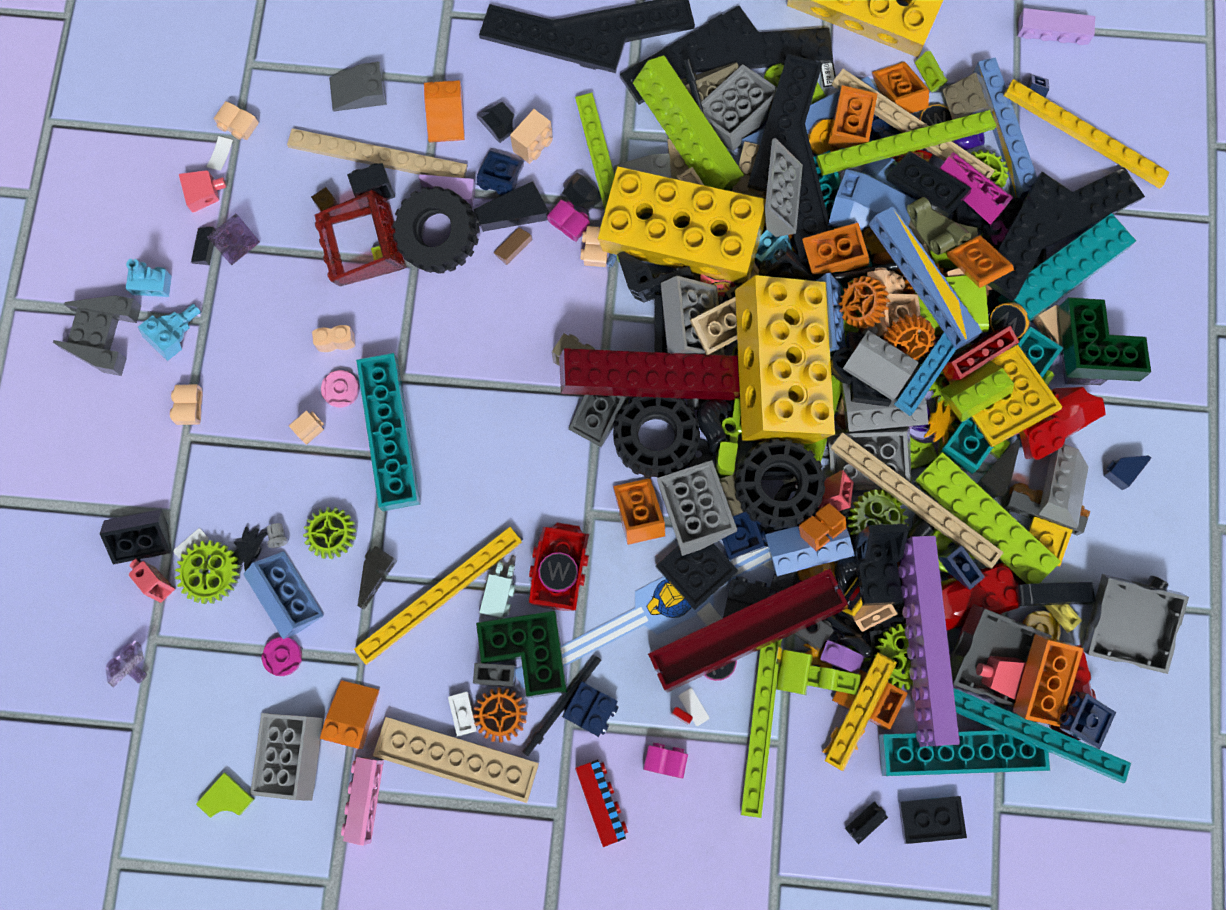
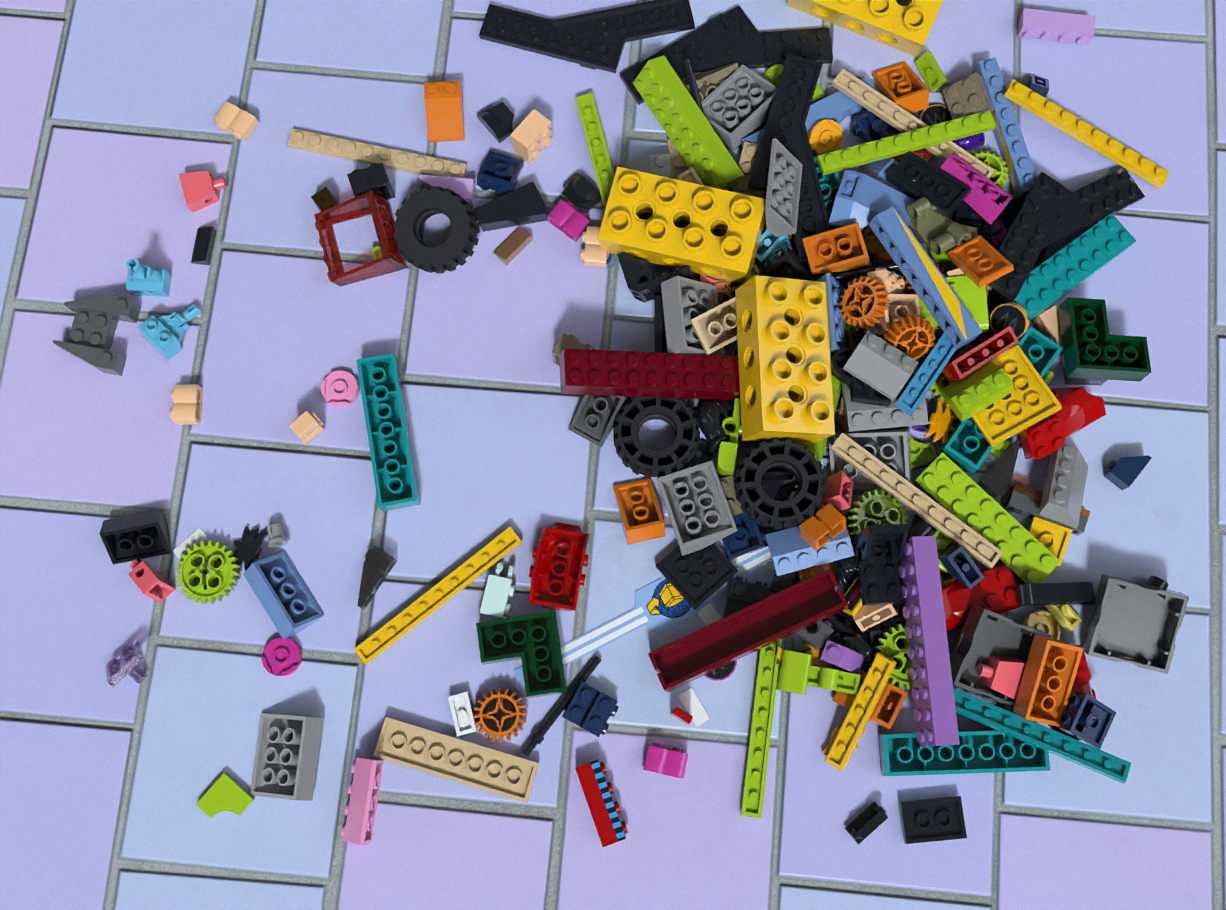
white sticker [206,136,233,171] -> none
clear purple plate [207,214,260,266] -> none
lime gear [303,507,357,559] -> none
light nougat brick [312,325,355,352] -> none
orange slope [320,680,380,749] -> none
dark grey slope [329,62,387,112] -> none
dark grey brick [473,663,516,687] -> none
black tile [539,552,578,592] -> none
sticker [821,62,836,88] -> none
orange slope [828,85,878,148] -> none

